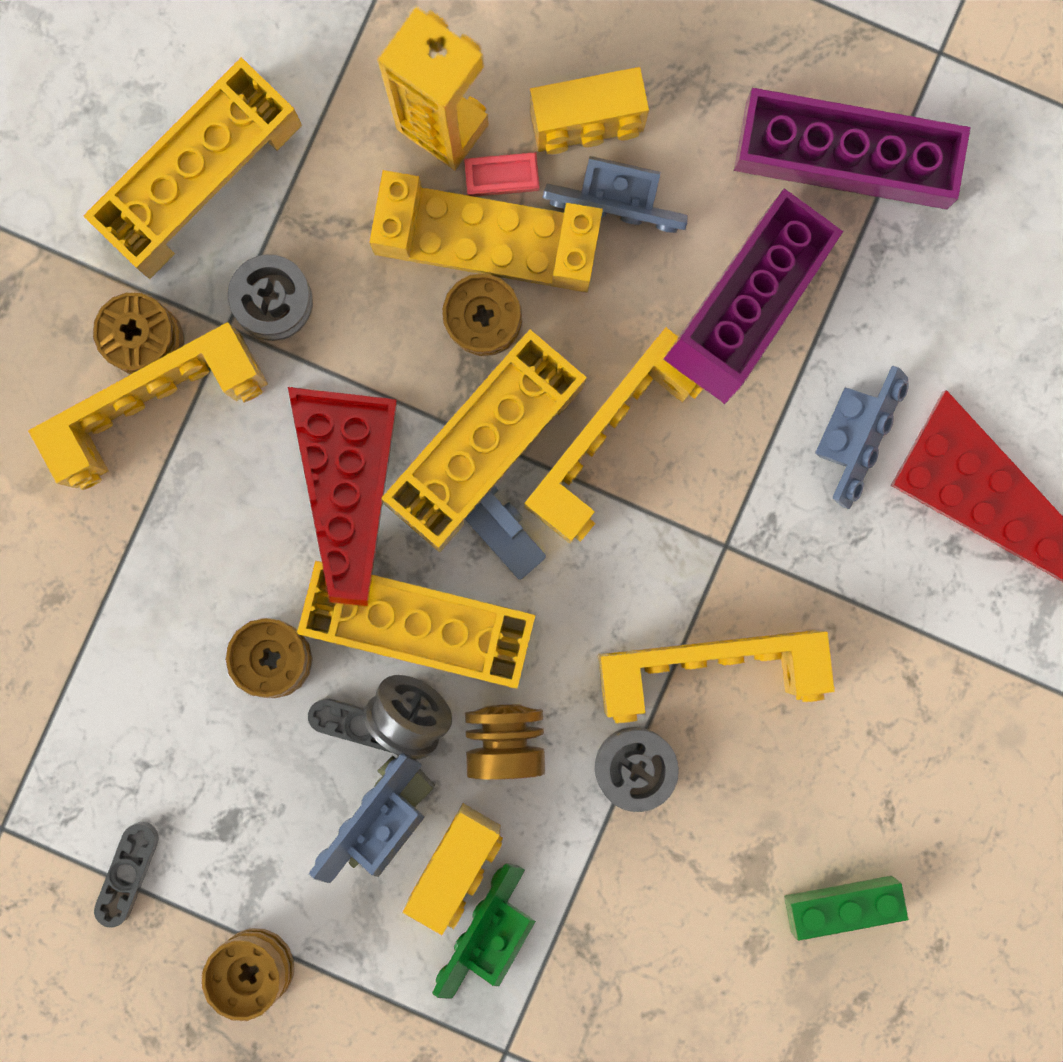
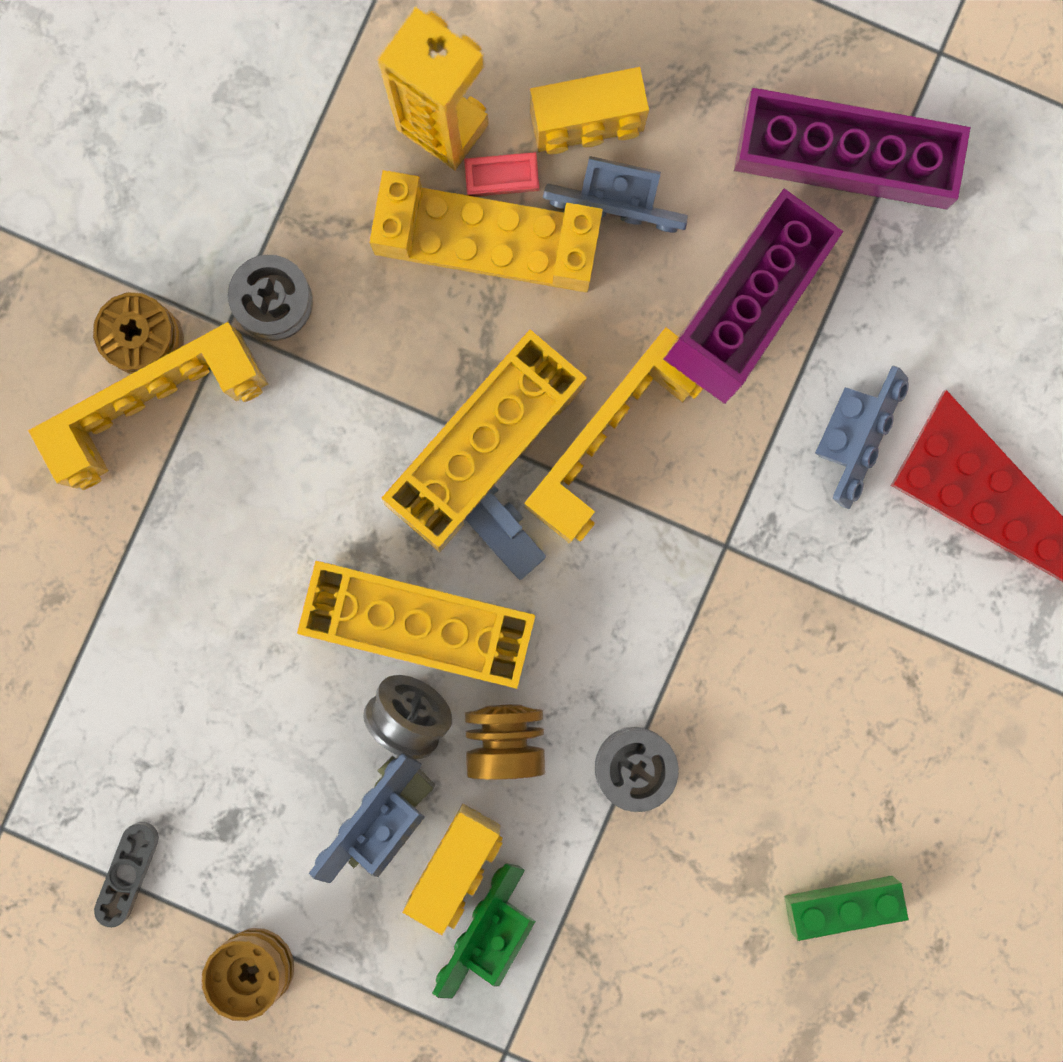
yellow plate [83,57,302,279] -> none
pearl gold wheel [225,618,313,698] -> none
red wing [288,387,397,606] -> none
dark grey beam [308,699,392,753] -> none
pearl gold wheel [442,273,522,356] -> none
yellow plate [598,630,835,723] -> none

